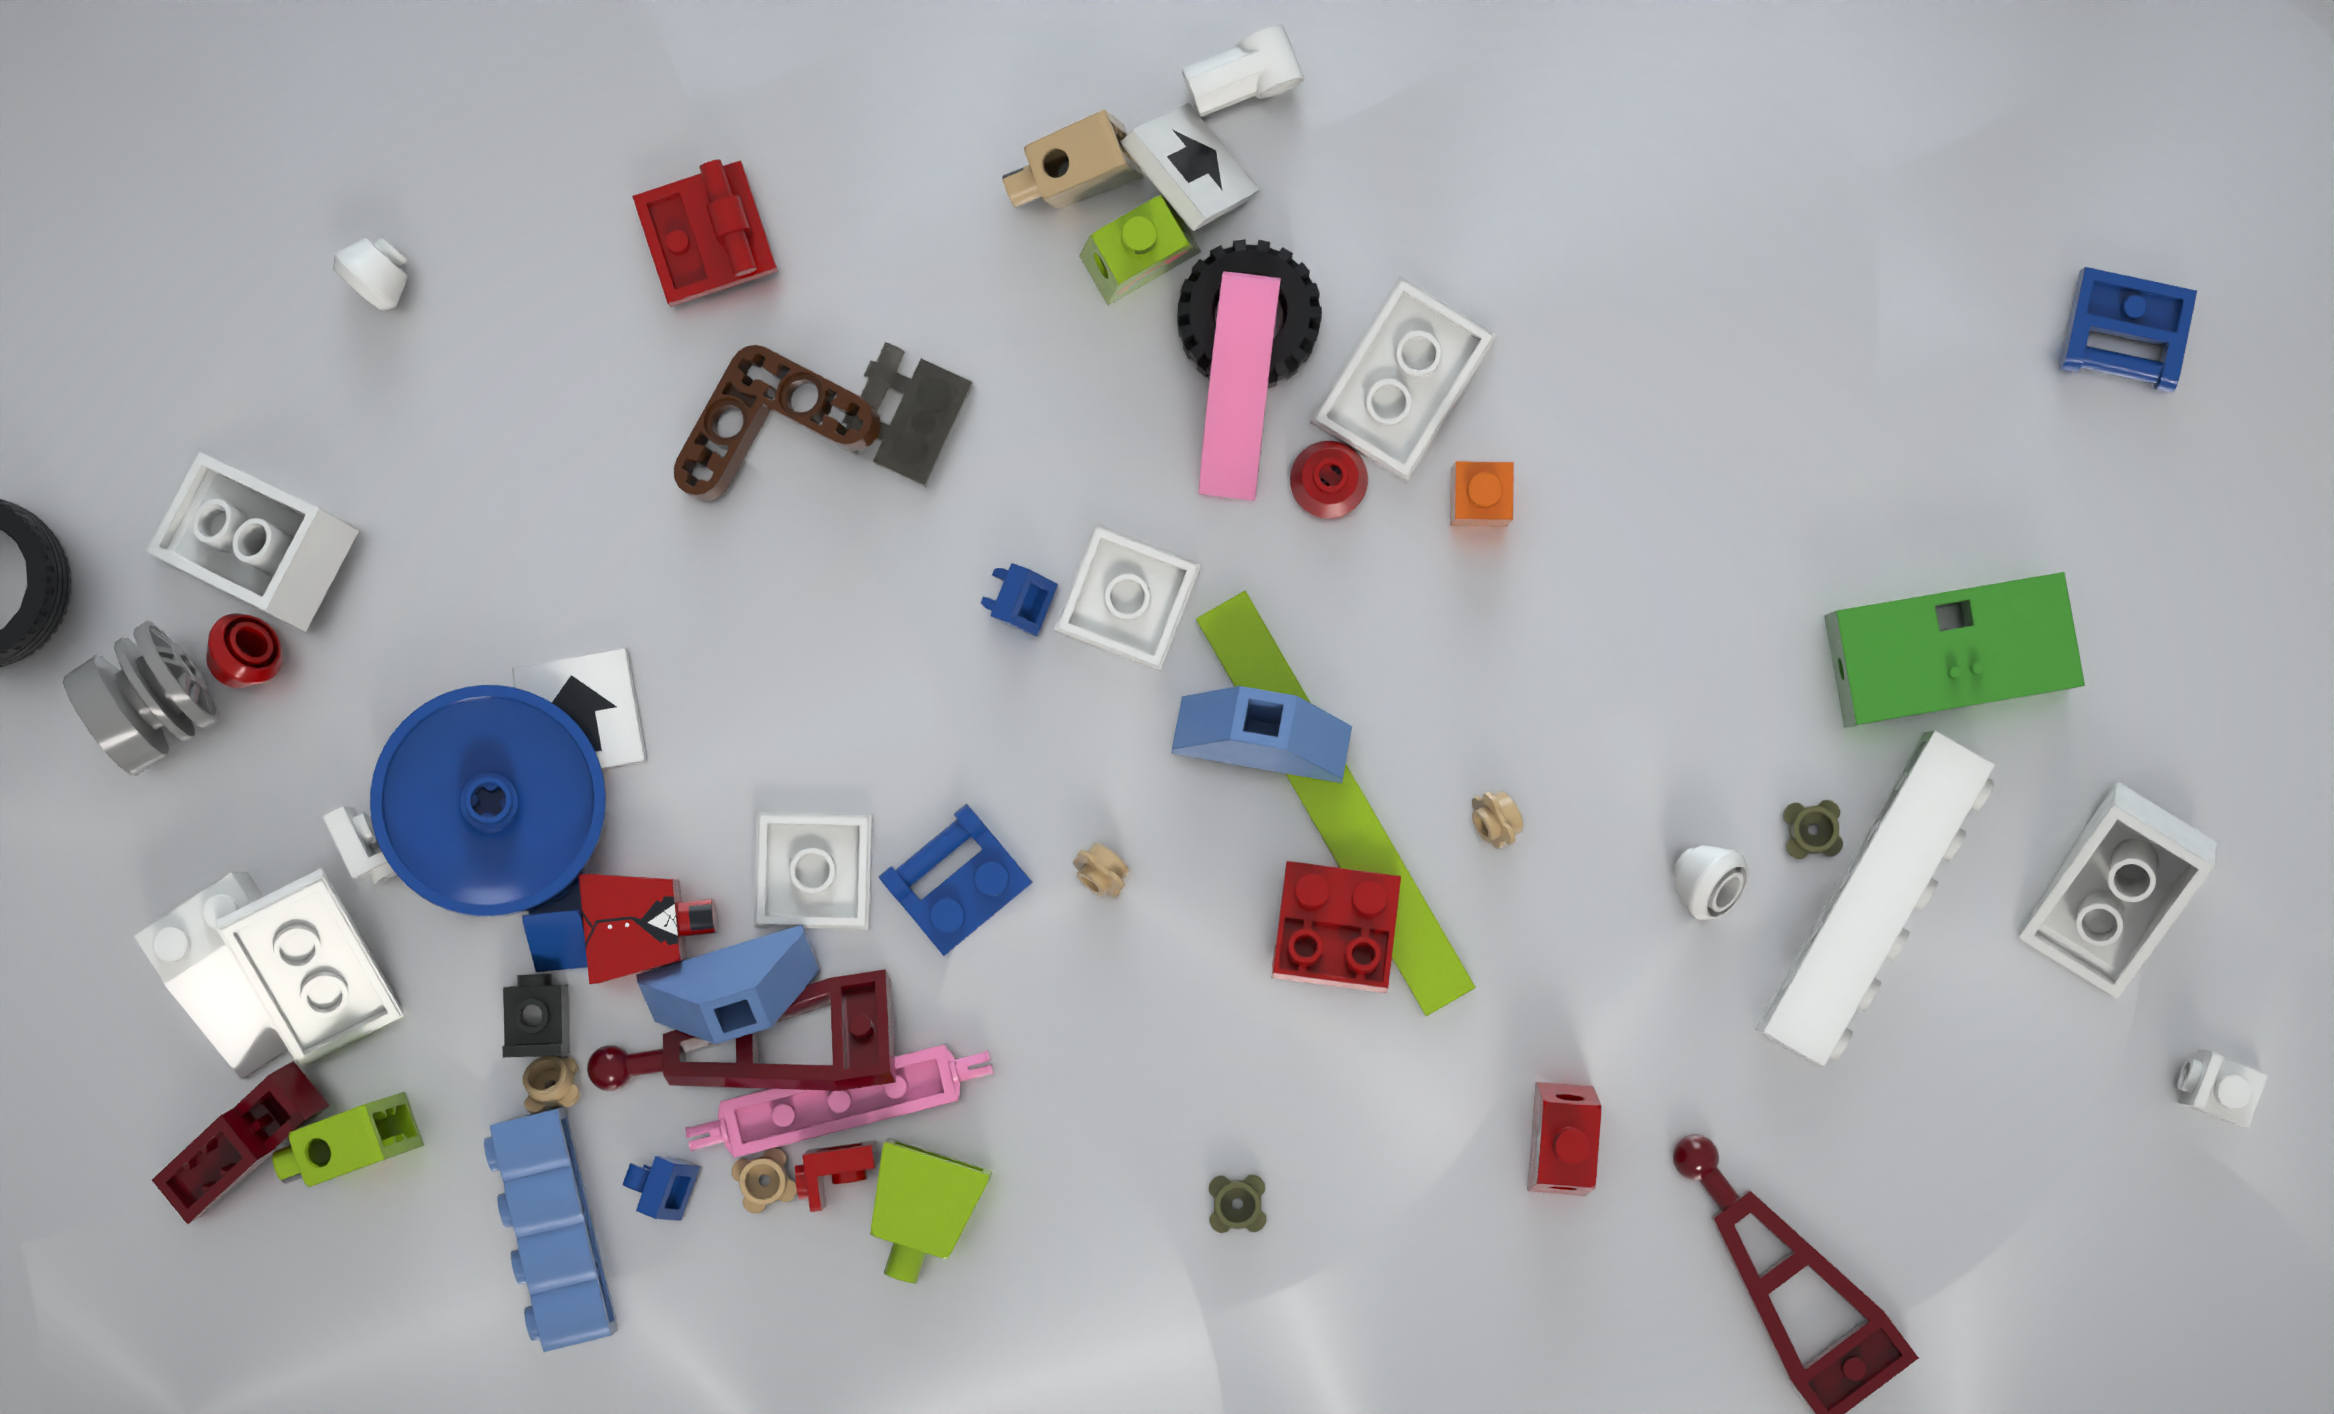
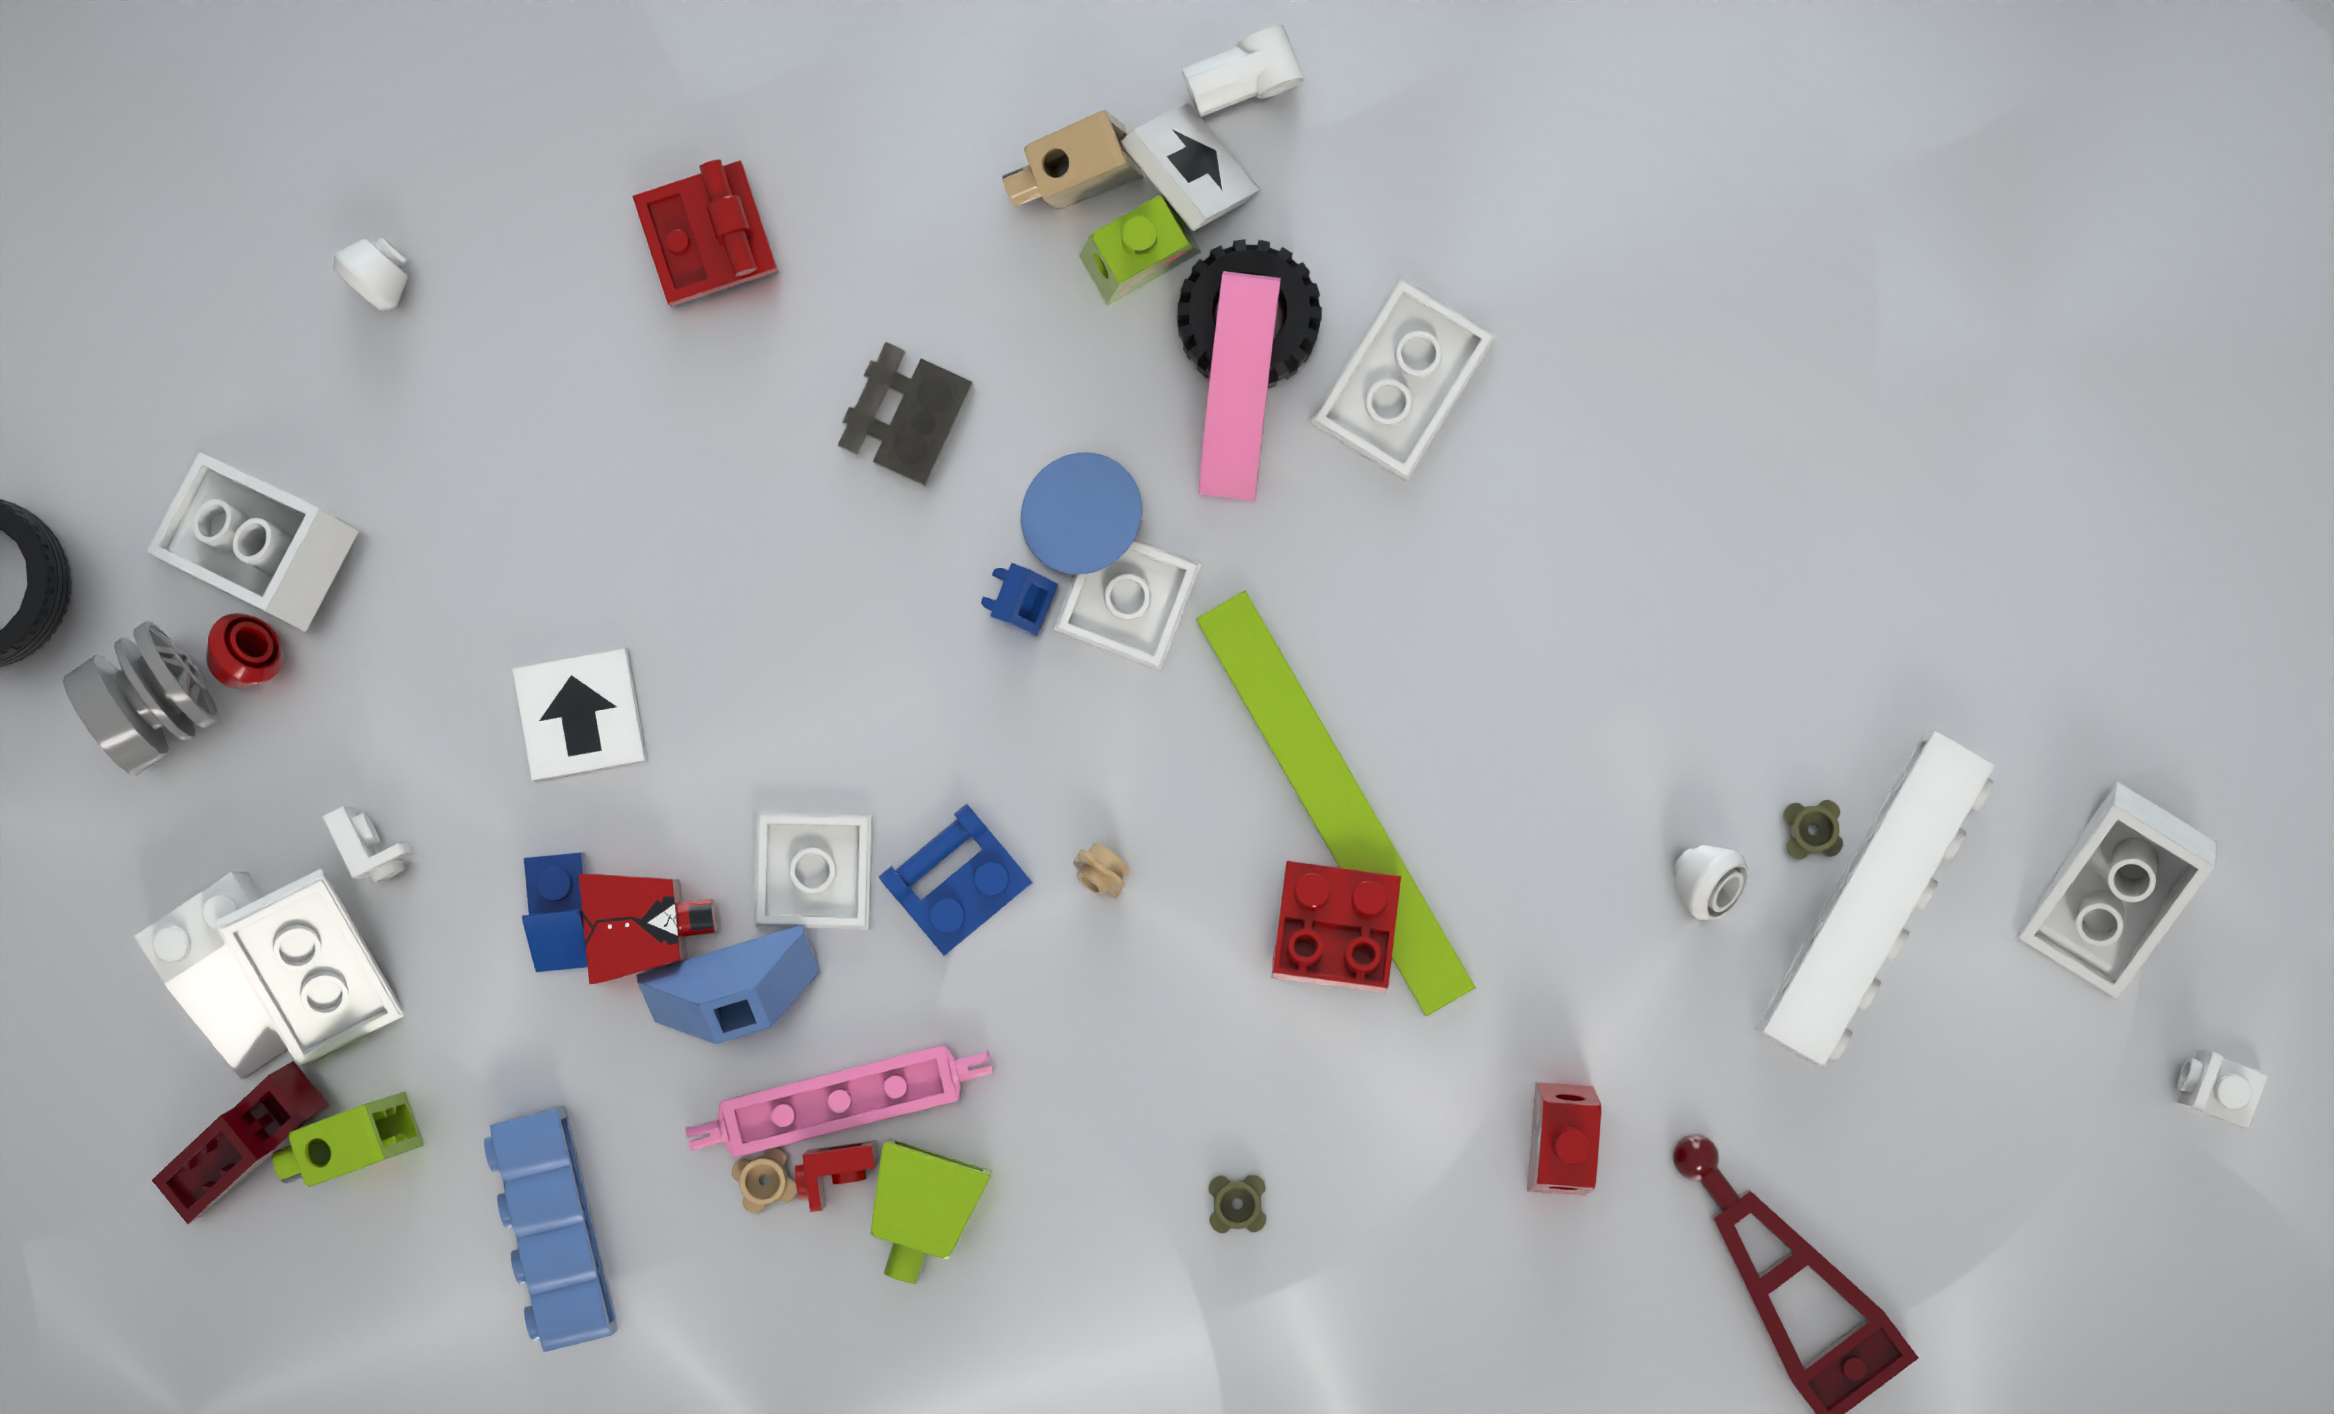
blue dish [370,685,606,918] -> none
pearl dark grey brick [502,974,570,1058] -> none
tan plate [522,1056,580,1114] -> none
dark red plate [587,969,896,1091] -> none
blue tile [622,1156,701,1221] -> none
reddish brown beam [673,345,881,501] -> none
medium blue slope [1171,686,1352,783] -> none
red cone [1290,441,1368,519] -> none
orange brick [1450,461,1514,526] -> none
tan plate [1472,791,1523,849] -> none
bright green brick [1824,572,2085,728] -> none
blue plate [2059,267,2197,393] -> none
none -> medium blue sticker [1021,452,1142,575]

